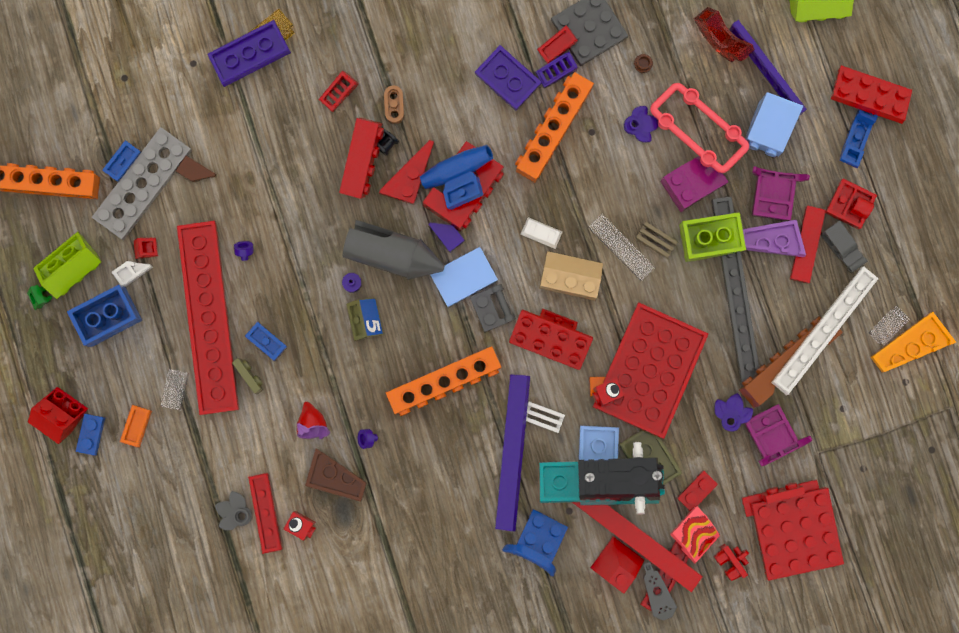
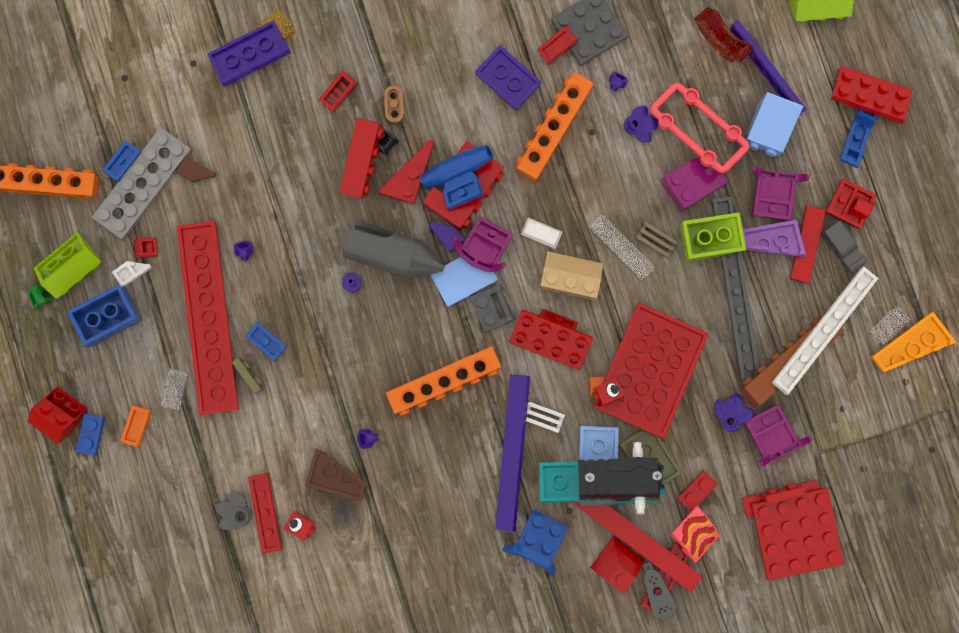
hat [297,402,330,439] -> none
panel [346,298,384,341] -> none
dark purple slope [535,52,578,88] -> none
reddish brown plate [634,54,653,73] -> none
red hips [714,544,749,581] -> none
none -> magenta piece [454,217,513,272]
none -> dark purple tile [609,71,629,92]

